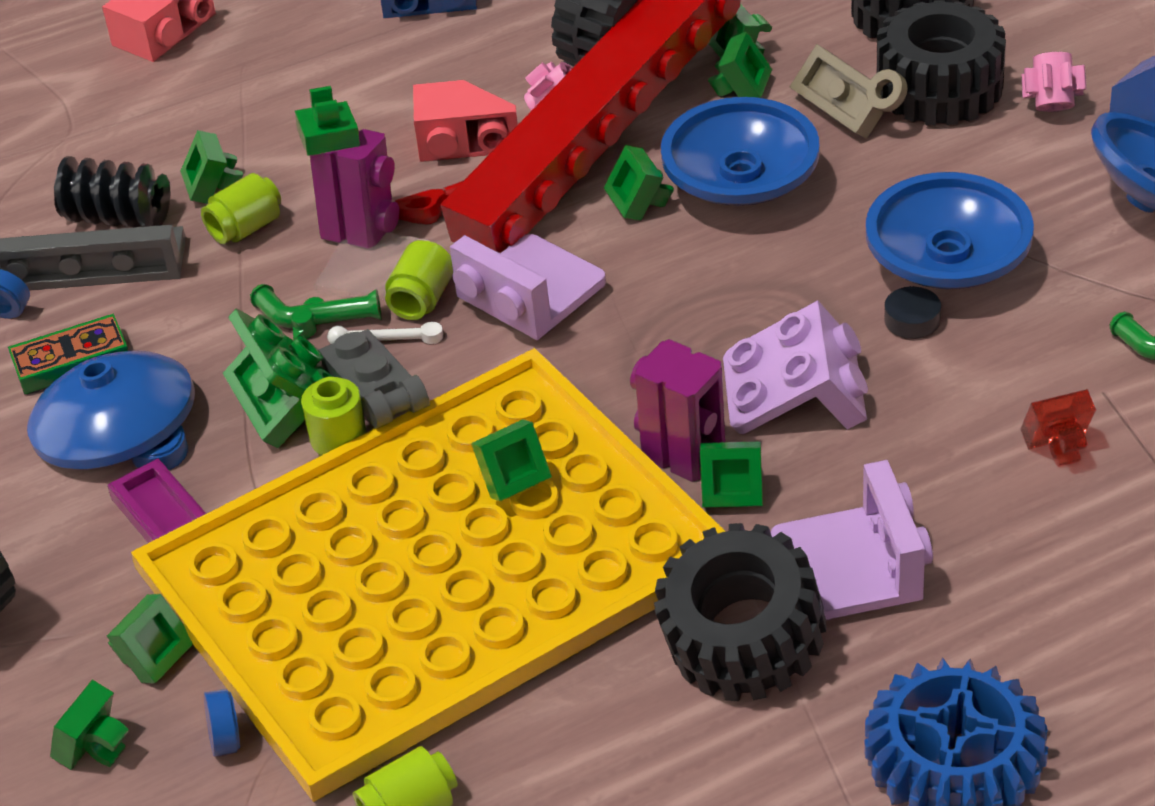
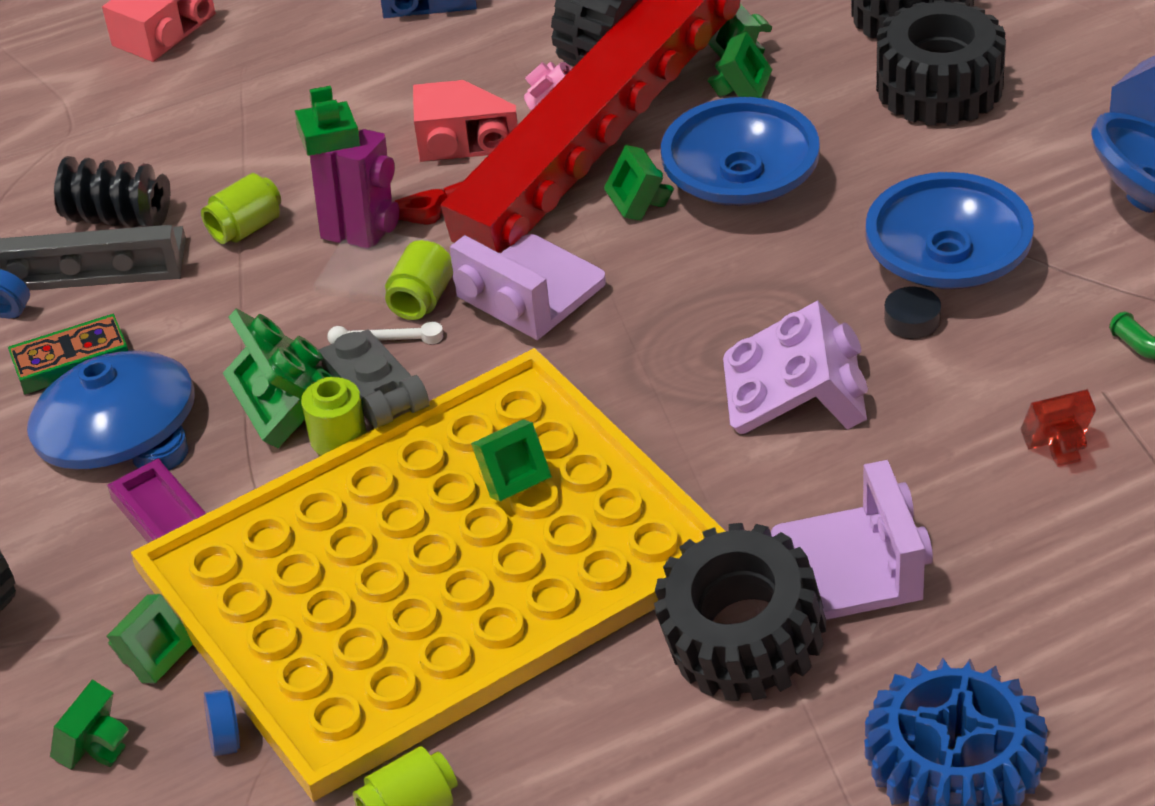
green tile [180,130,243,204] -> none
green piece [250,284,382,340] -> none
magenta brick [630,339,725,482] -> none
green tile [700,441,763,507] -> none
dark tan hinge [790,44,907,139] -> none
bright pink gear [1021,52,1086,112] -> none

